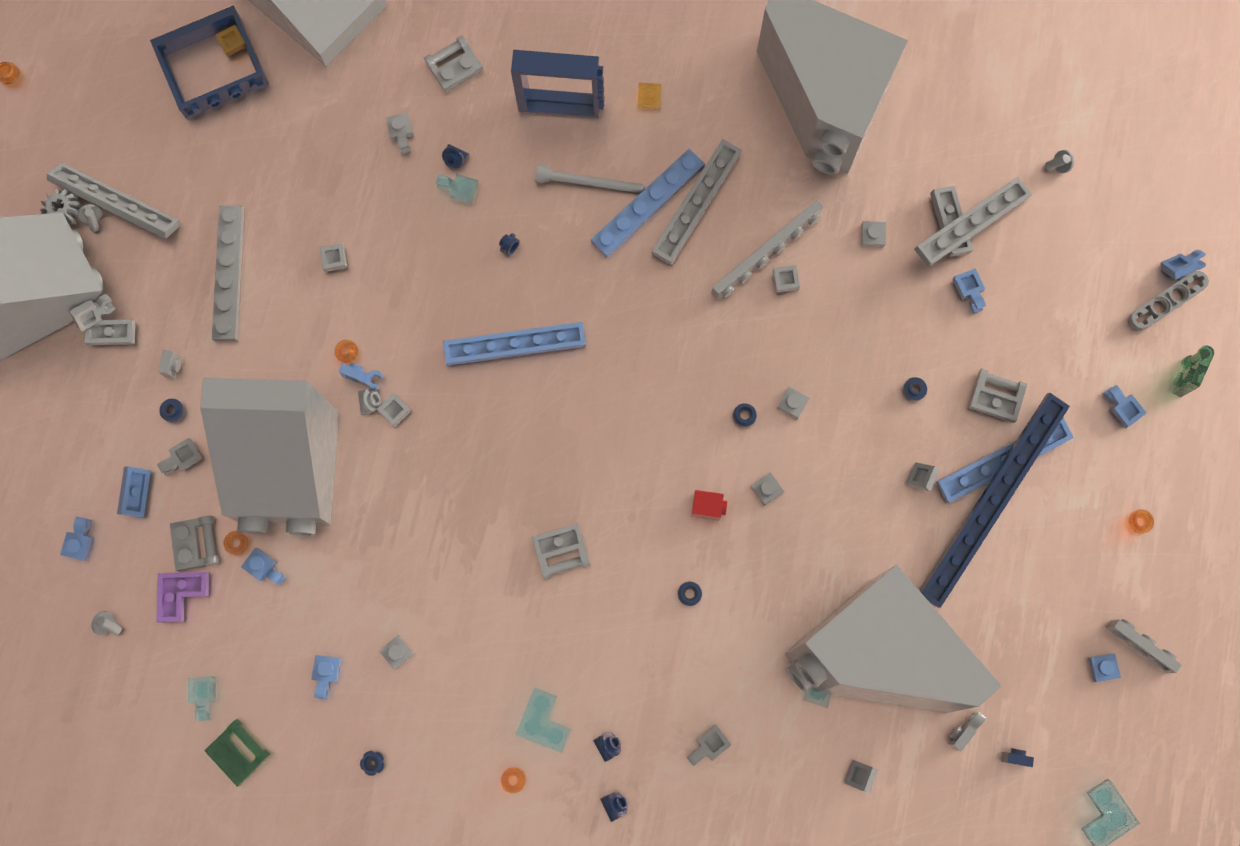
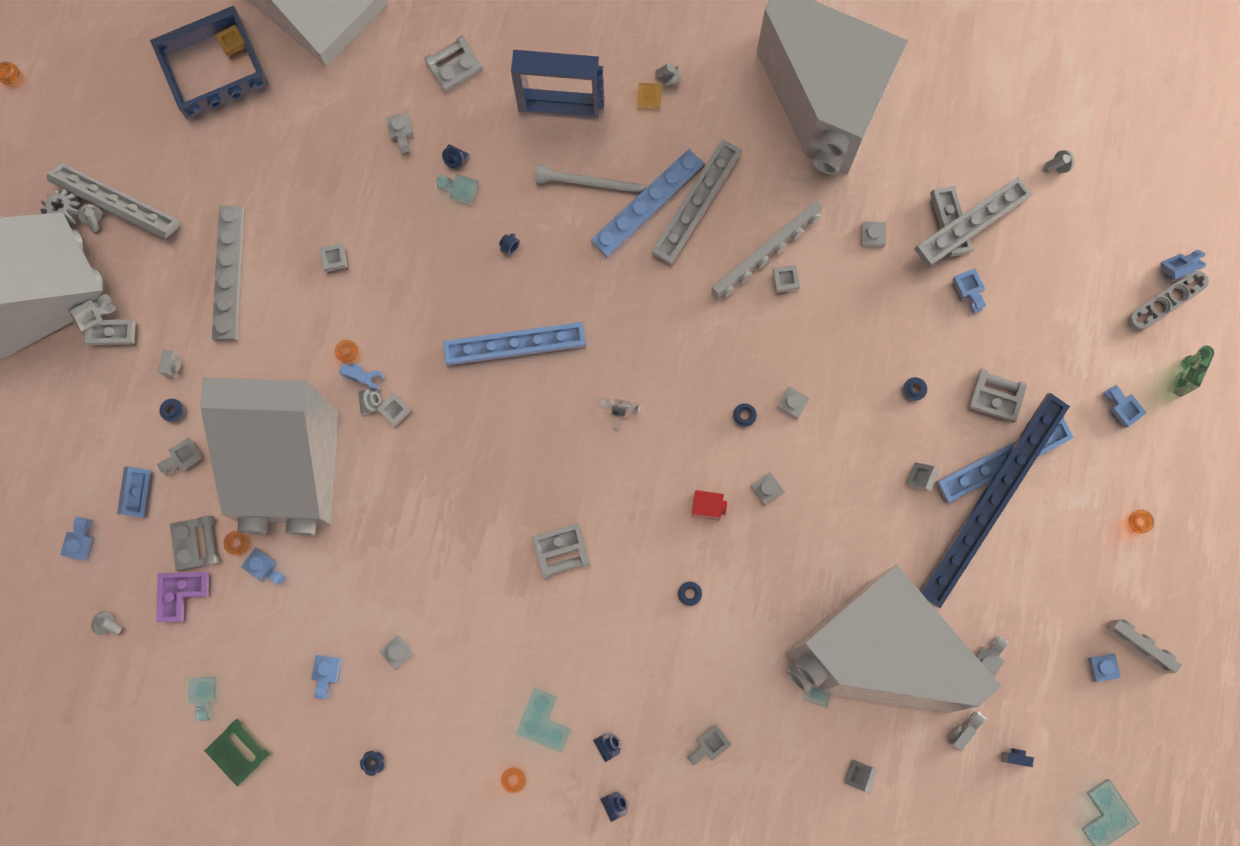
none -> clear piece [599,397,640,431]
none -> light grey plate [655,63,681,87]
none -> light grey plate [976,636,1008,678]

